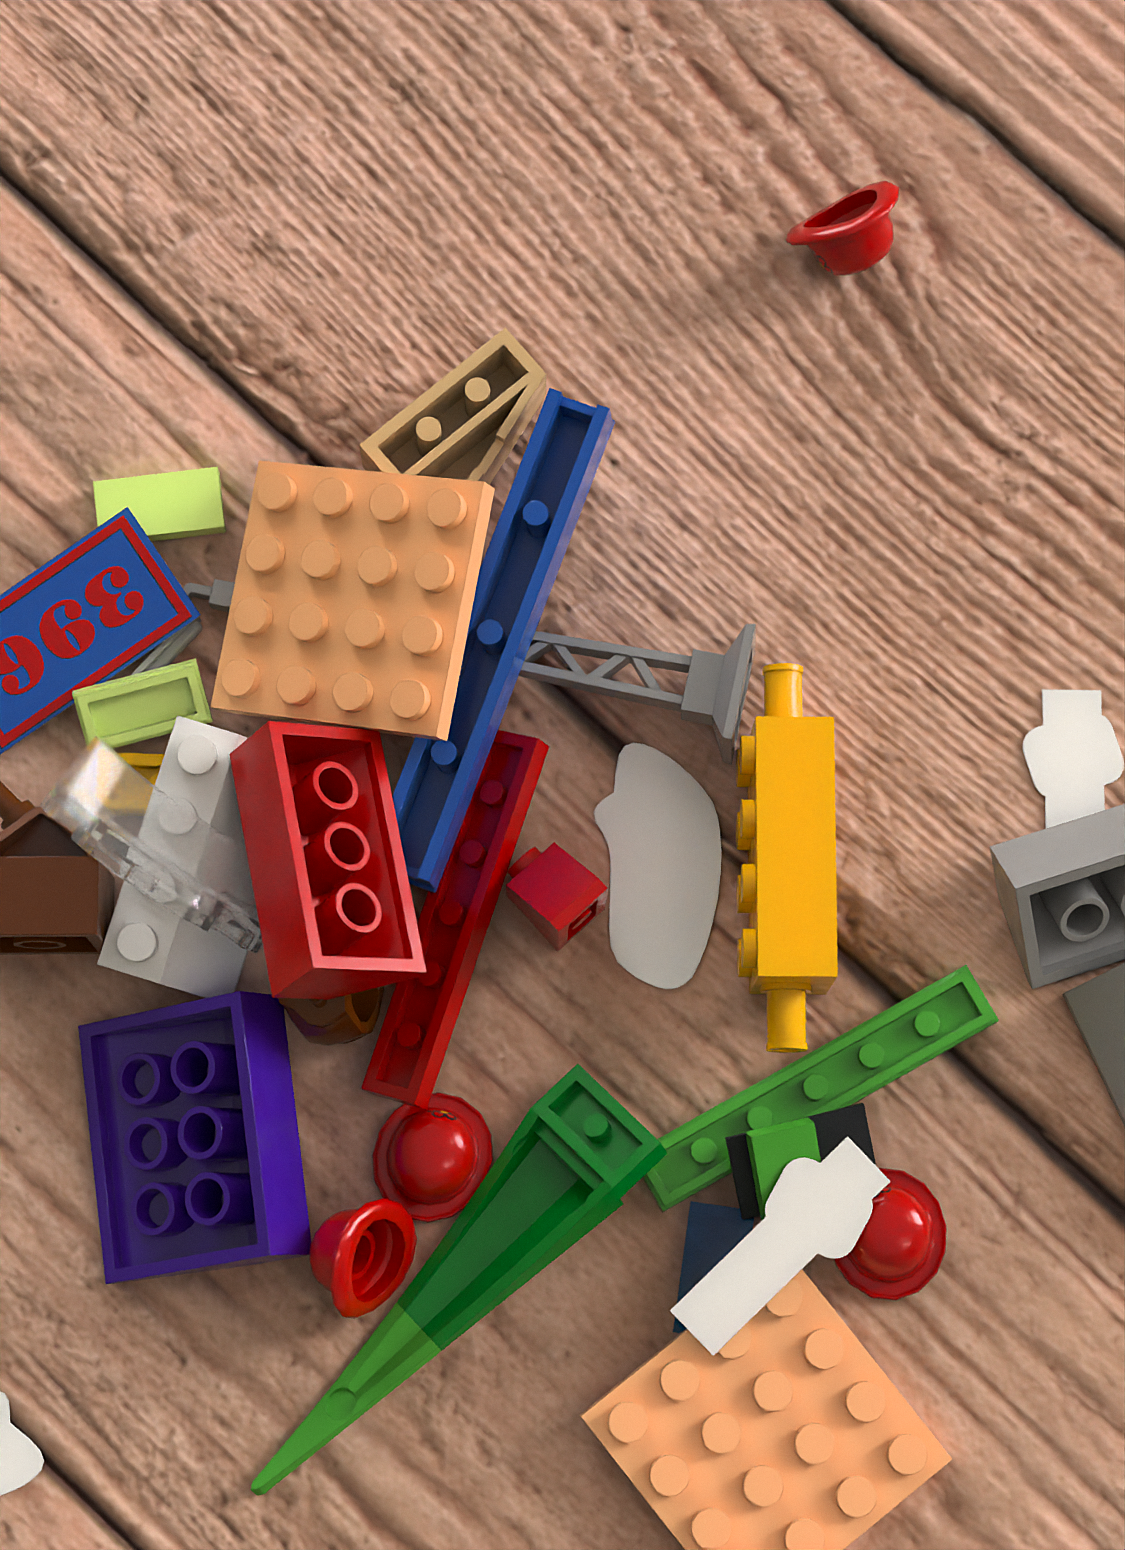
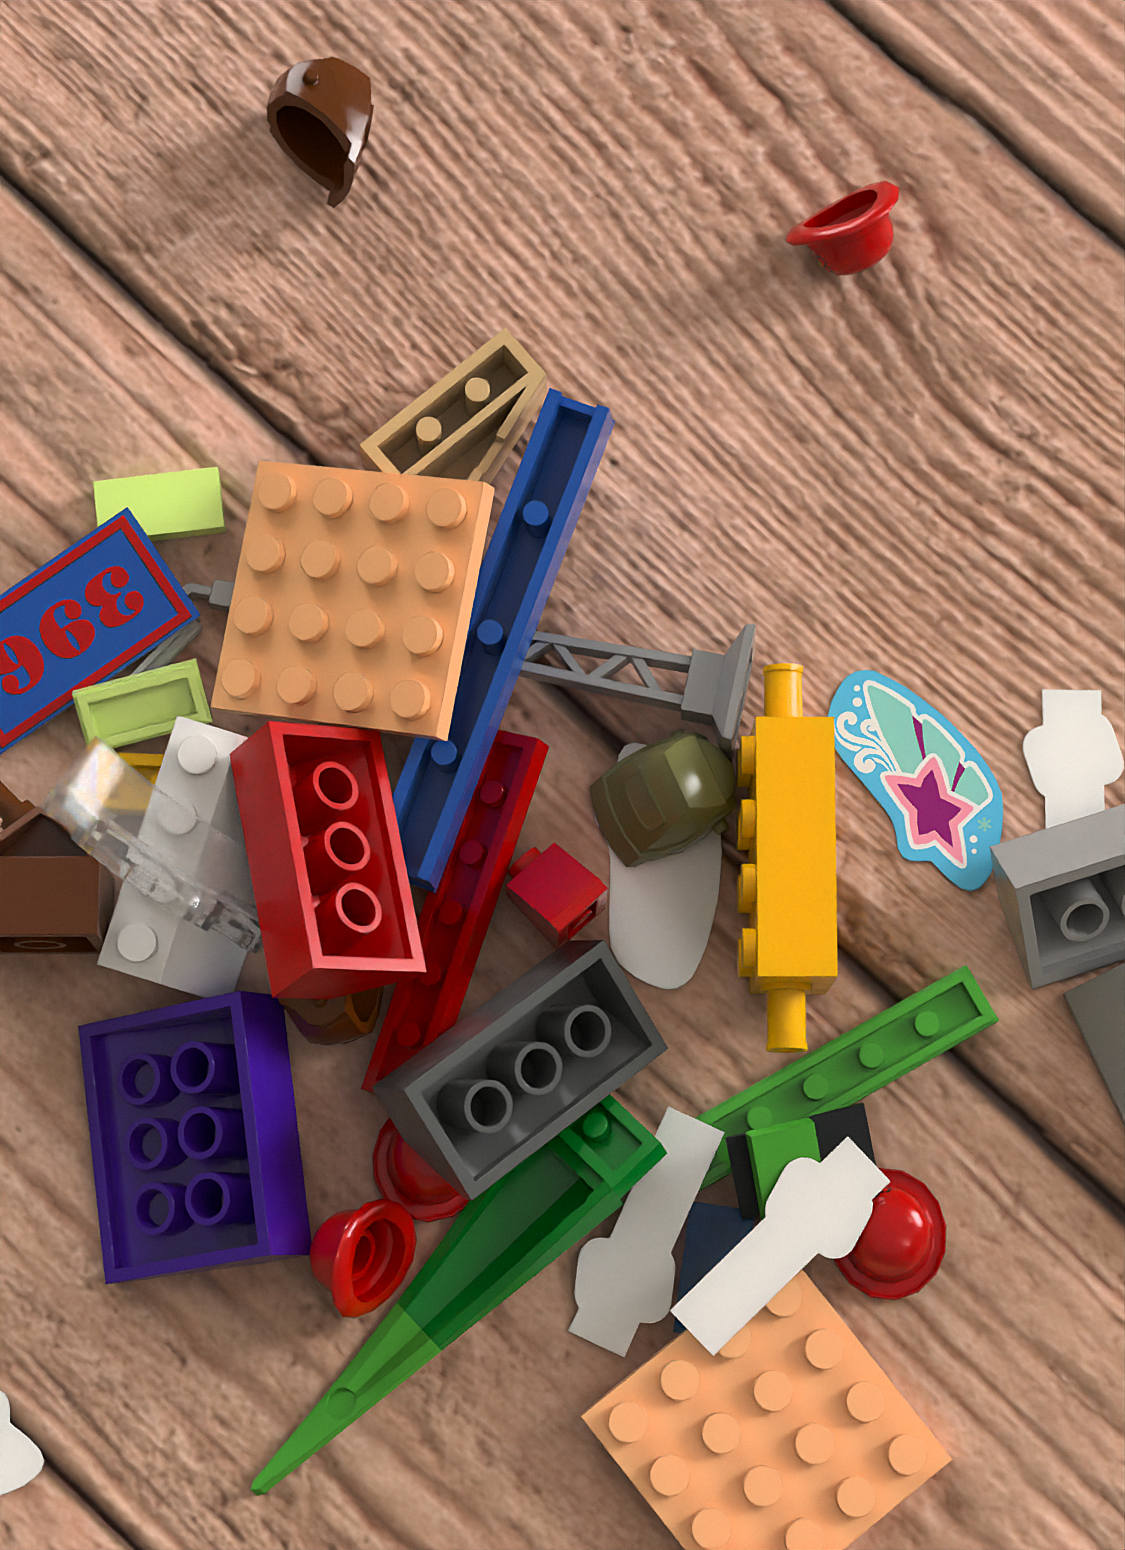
none -> reddish brown helmet [267,56,374,208]
none -> dark grey slope [372,940,668,1201]
none -> white sticker [568,1107,725,1357]
none -> olive helmet [589,729,737,867]
none -> sticker [828,670,1003,891]

